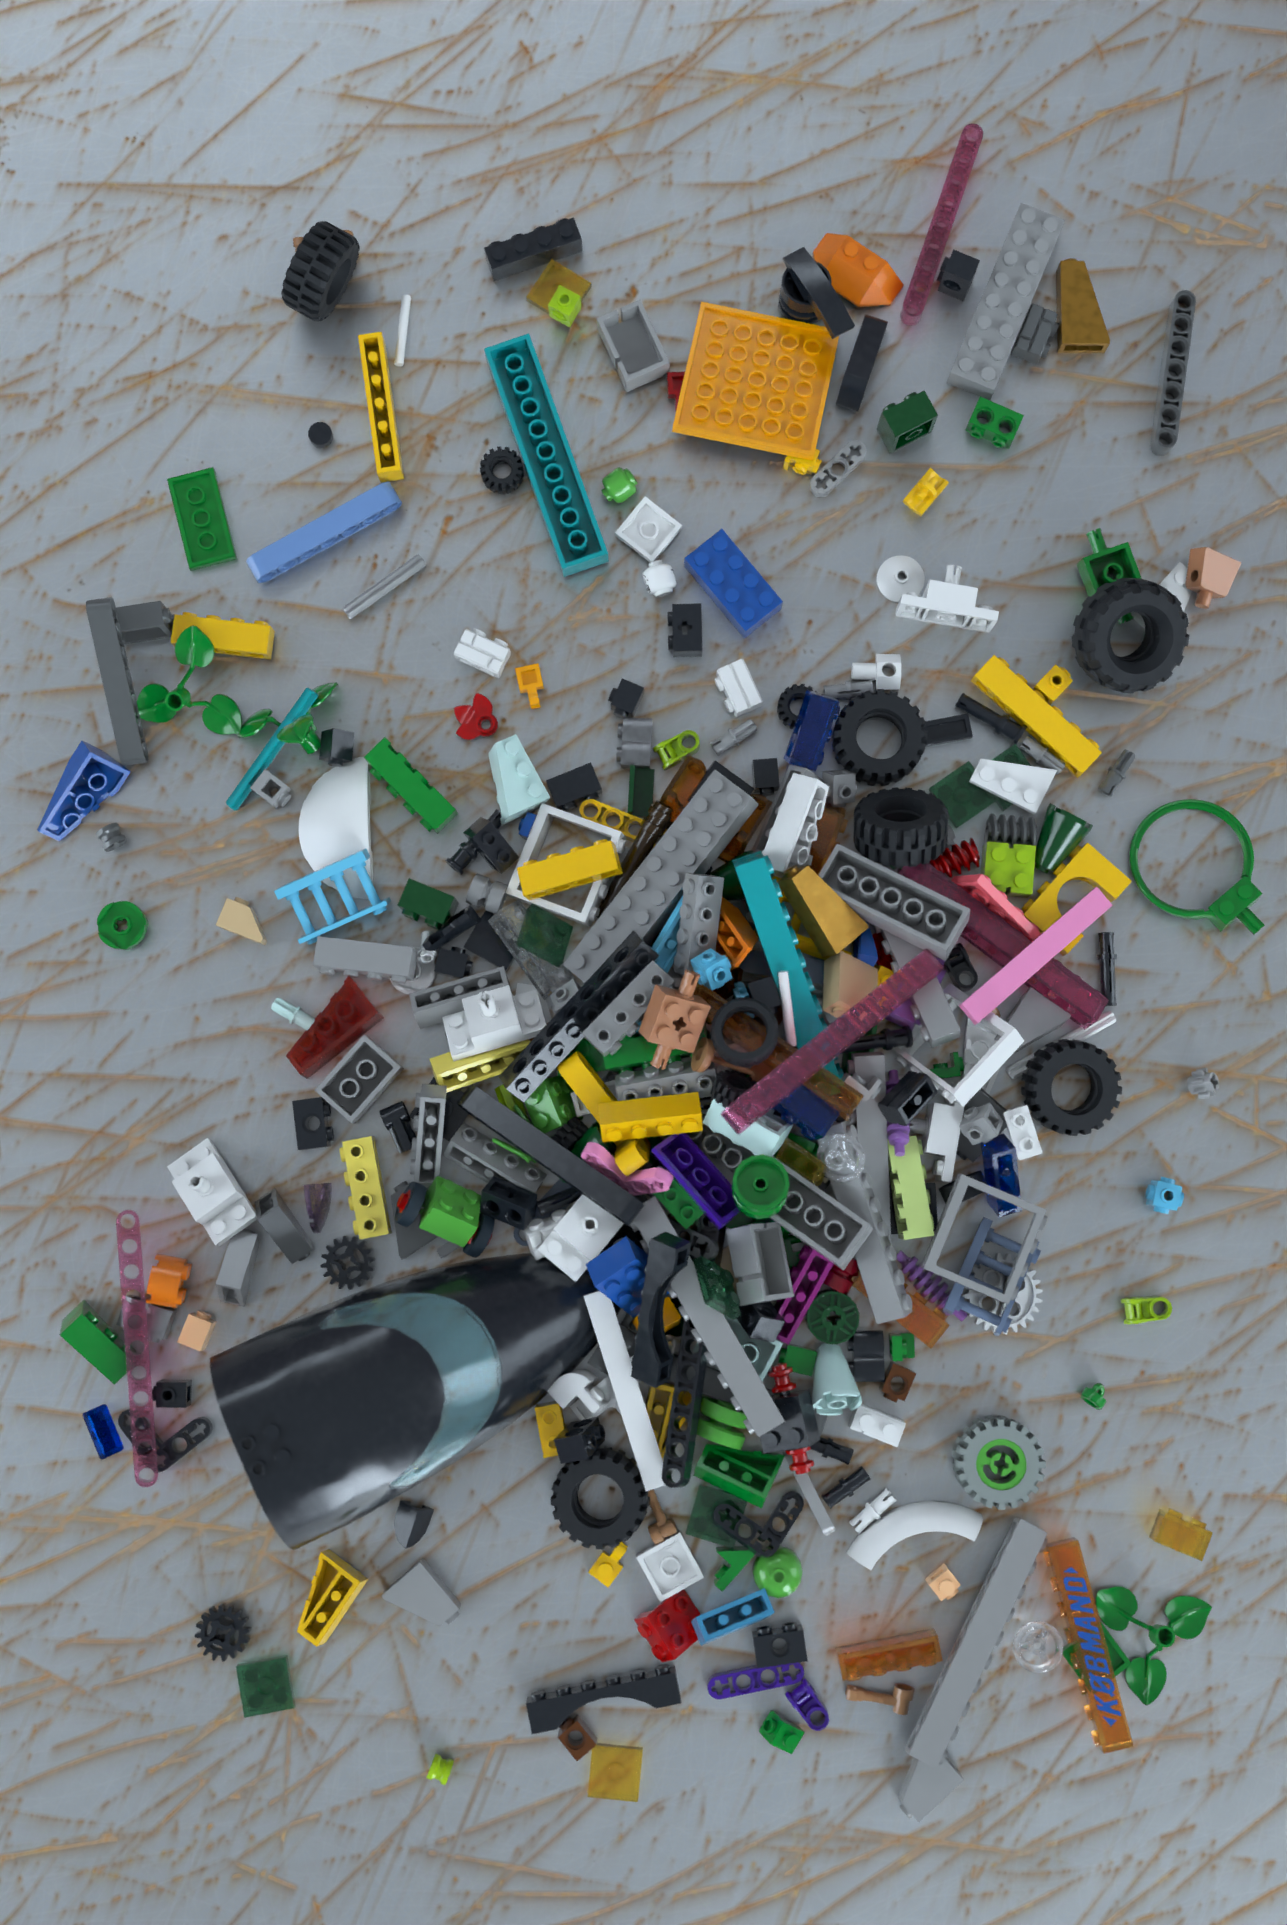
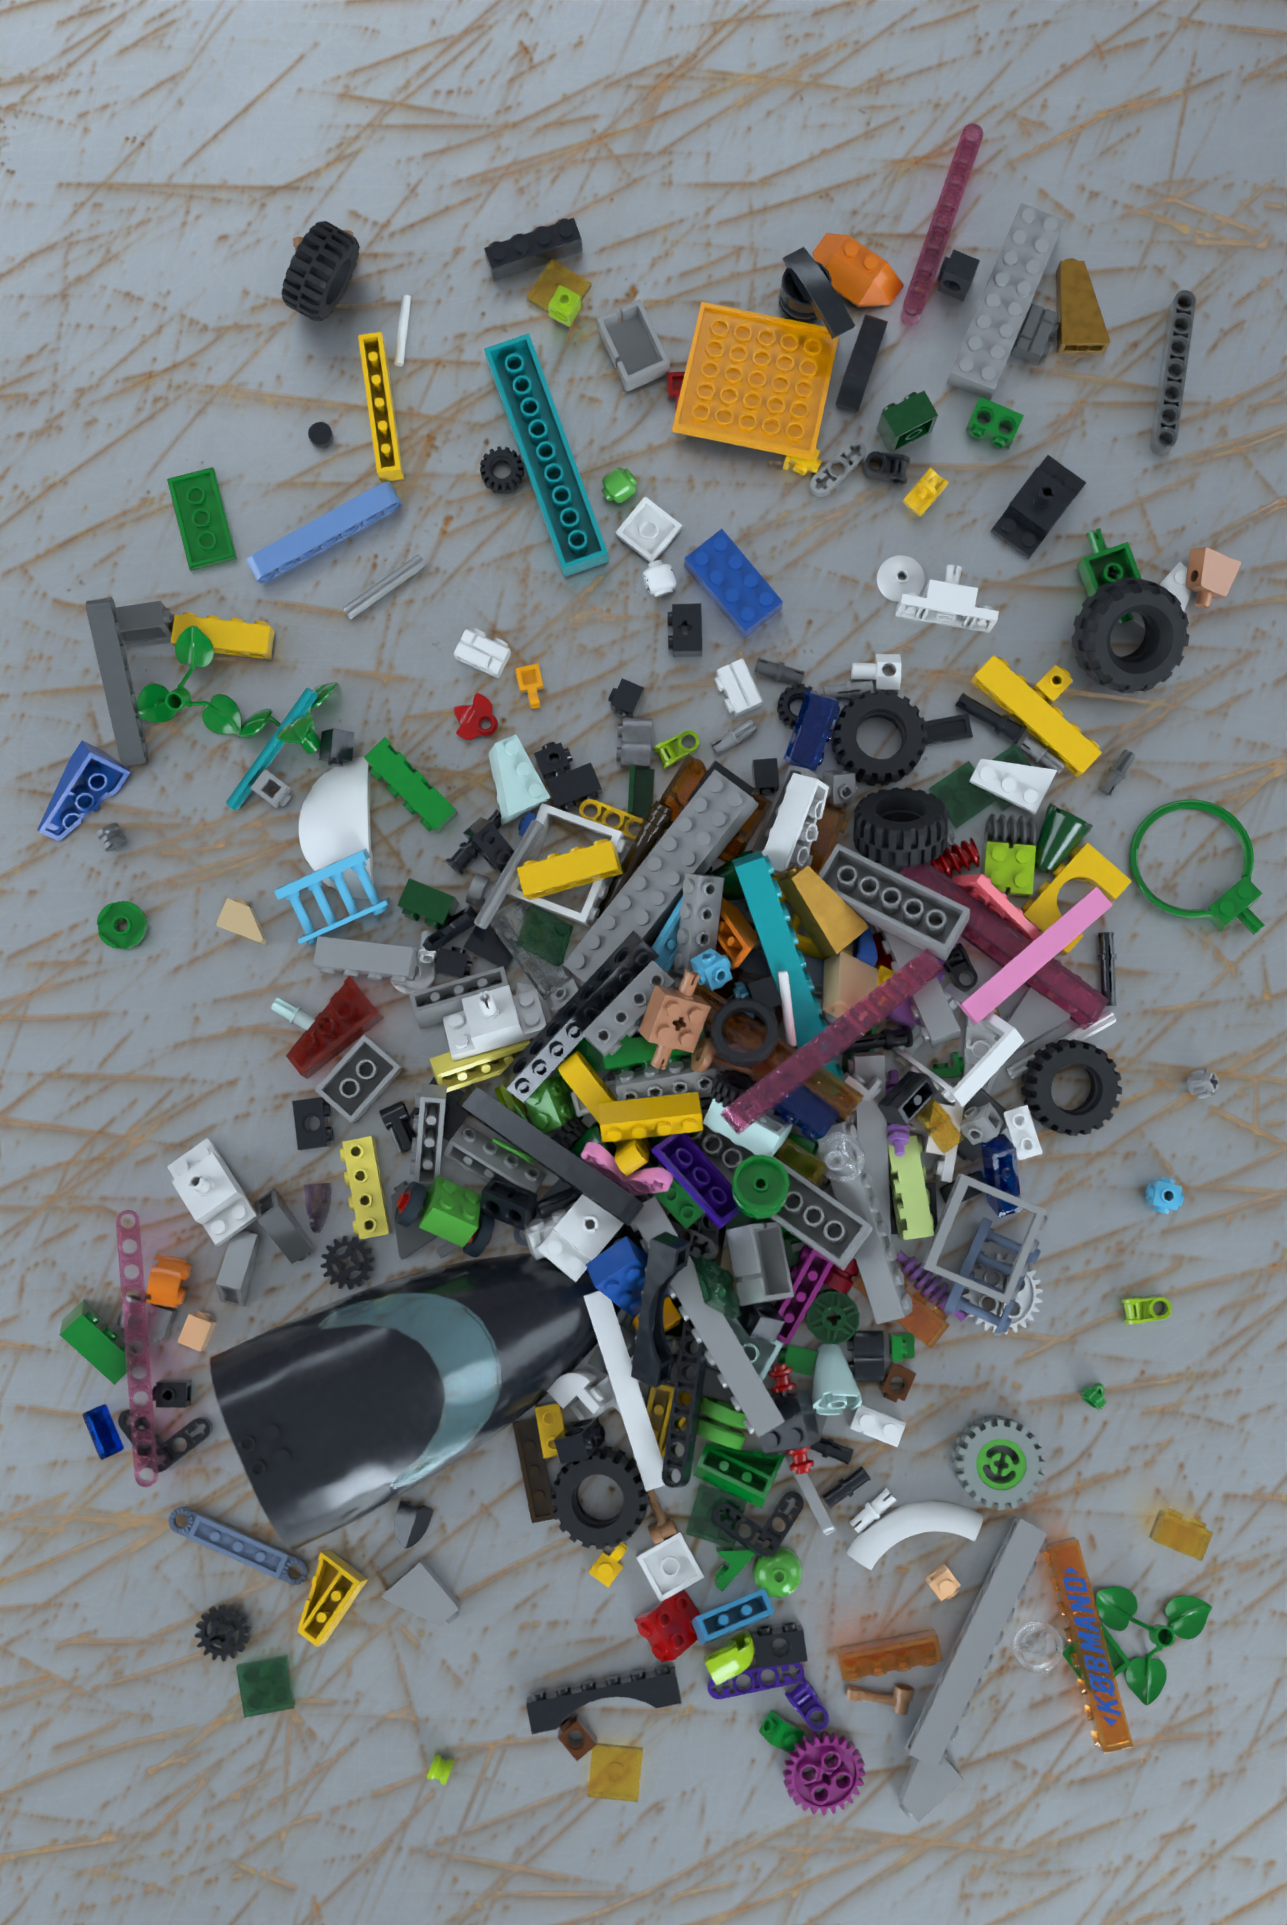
none -> sand blue plate [168,1507,309,1585]
none -> light grey axle [474,820,545,929]
none -> dark brown plate [512,1418,555,1523]
none -> black brick [534,742,573,780]
none -> lime brick [704,1629,754,1685]
none -> dark grey pin [754,657,805,686]
none -> magenta gear [782,1731,866,1816]
none -> black piece [862,451,910,485]
none -> clear yellow slope [916,1099,964,1154]
none -> black brick [990,455,1087,559]

